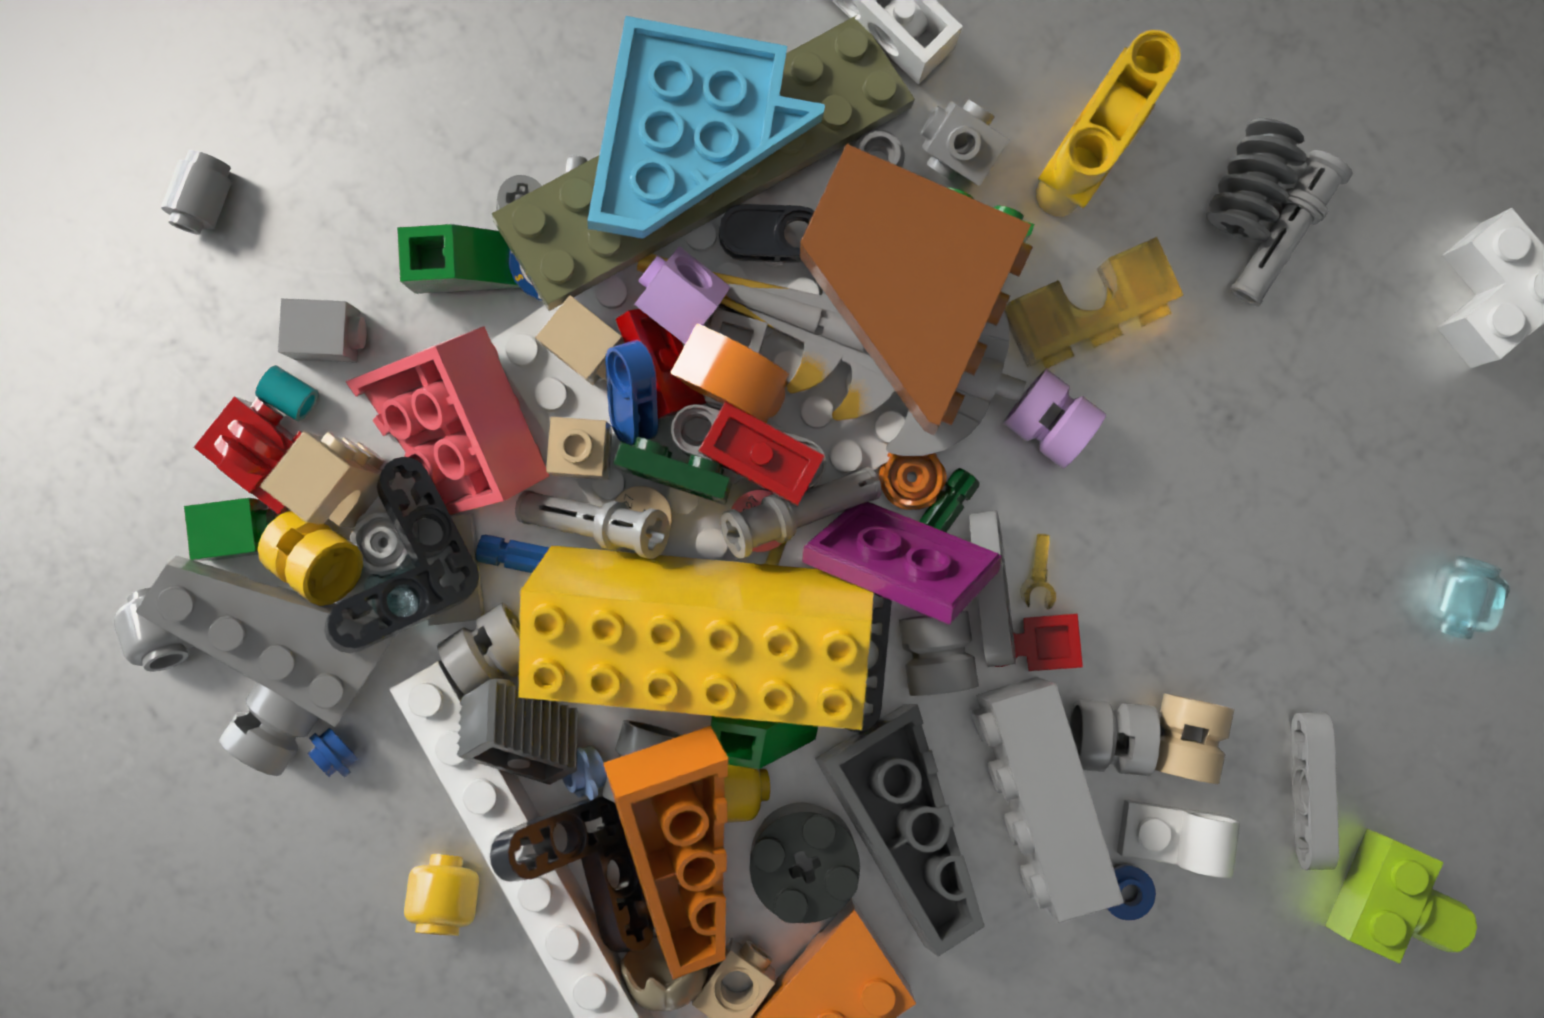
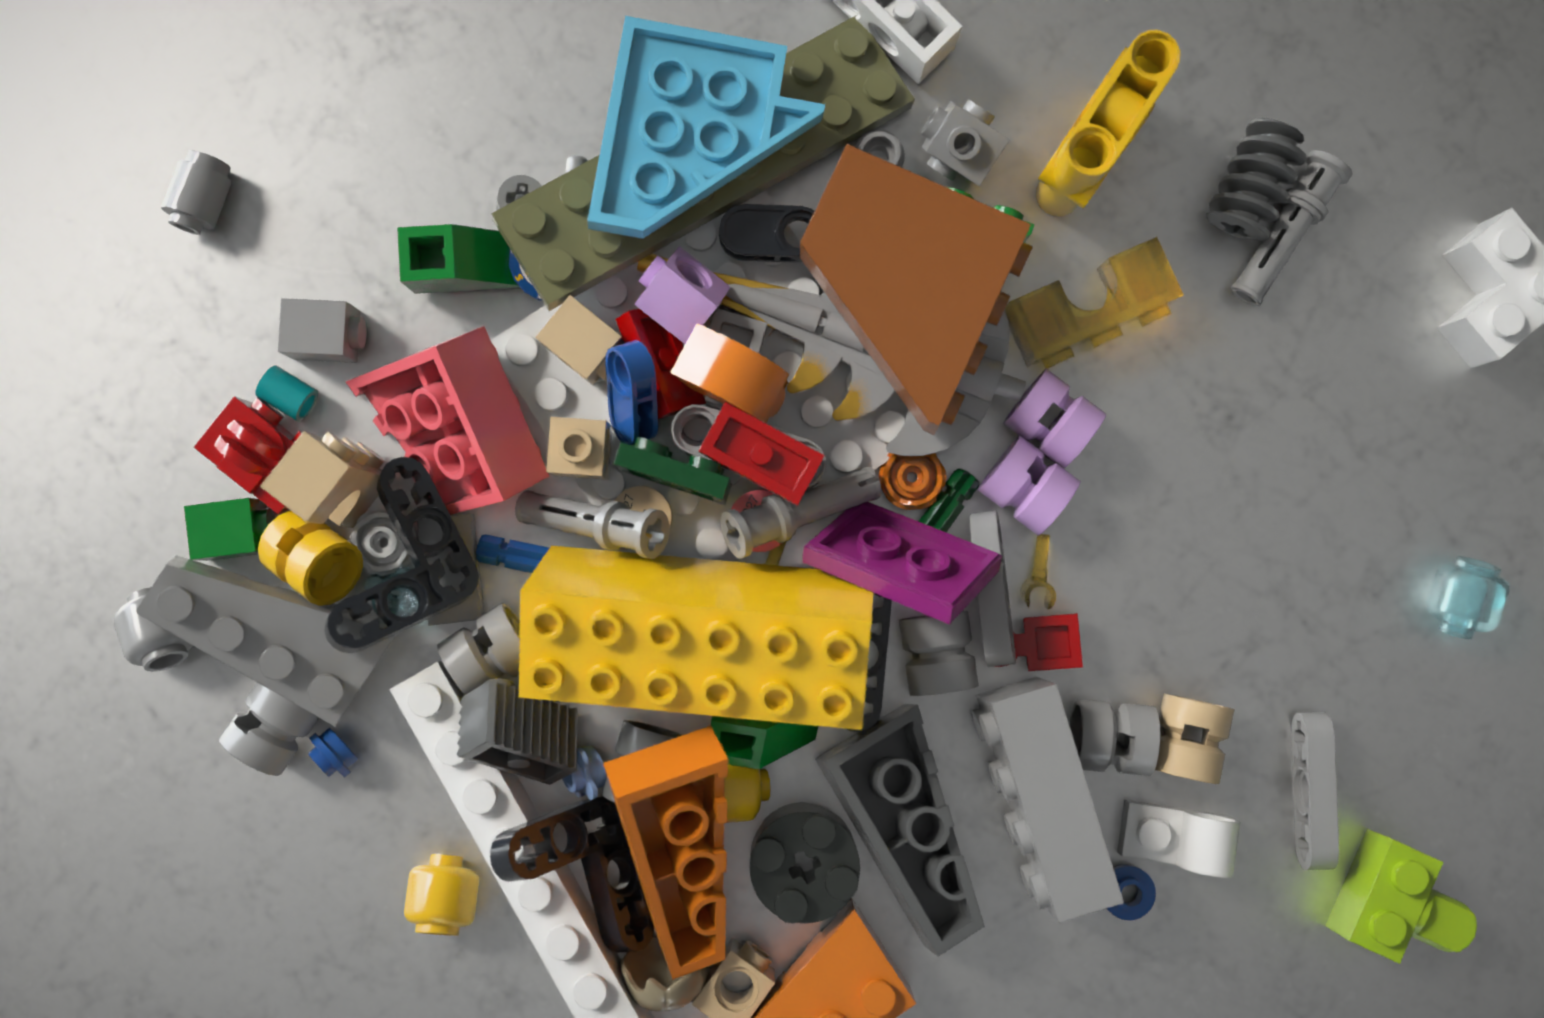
none -> lavender wheel [977,436,1081,536]

